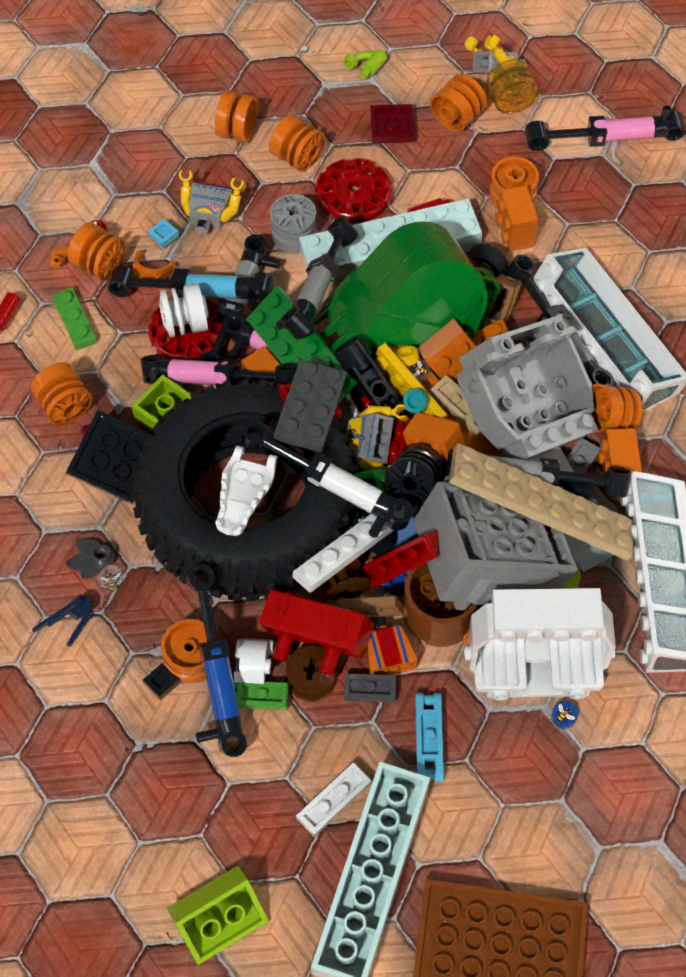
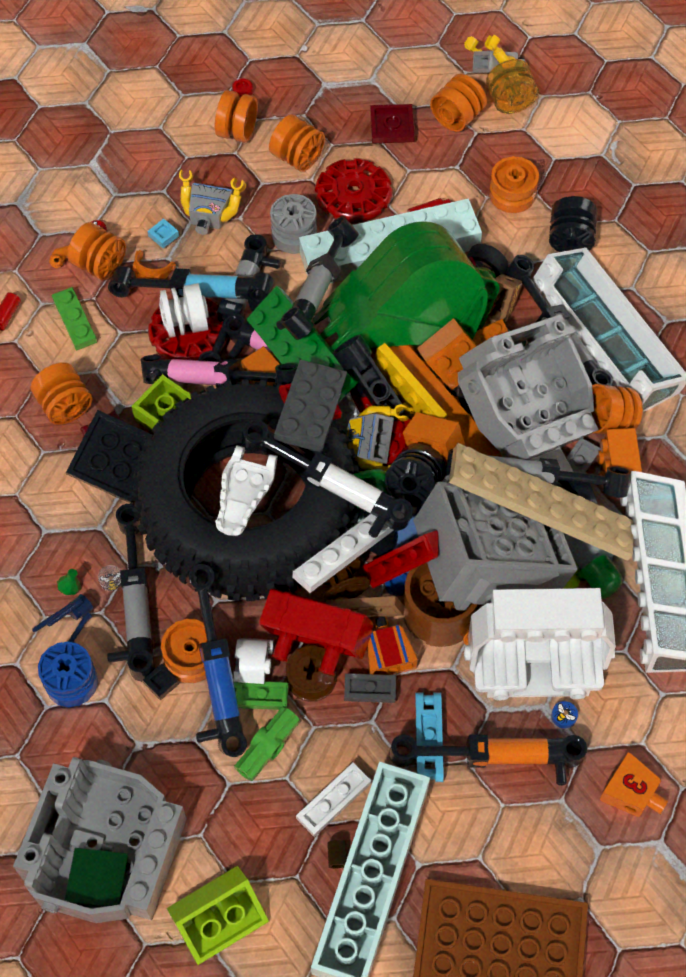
flat silver plate [65,539,115,579] -> none
lime plant [343,49,387,79] -> none
yellow tile [395,346,420,366] -> none
teal tile [403,388,429,413] -> none
tile [407,359,430,383] -> none
tan hinge [429,375,480,436] -> none
orange brick [495,185,539,252] -> none
black piece [525,105,686,151] -> none
none -> light grey piece [13,757,187,923]
none -> blue wheel [38,641,98,707]
none -> green rock [57,569,81,595]
none -> dark green tile [64,848,129,908]
none -> black piece [107,504,155,682]
none -> red tile [232,78,253,98]
none -> bright green piece [234,706,300,781]
none -> dark brown hinge [327,840,347,869]
none -> black piece [389,734,587,786]
none -> black wheel [549,196,598,255]
none -> green helmet [576,555,623,599]
none -> orange torso [600,752,668,817]

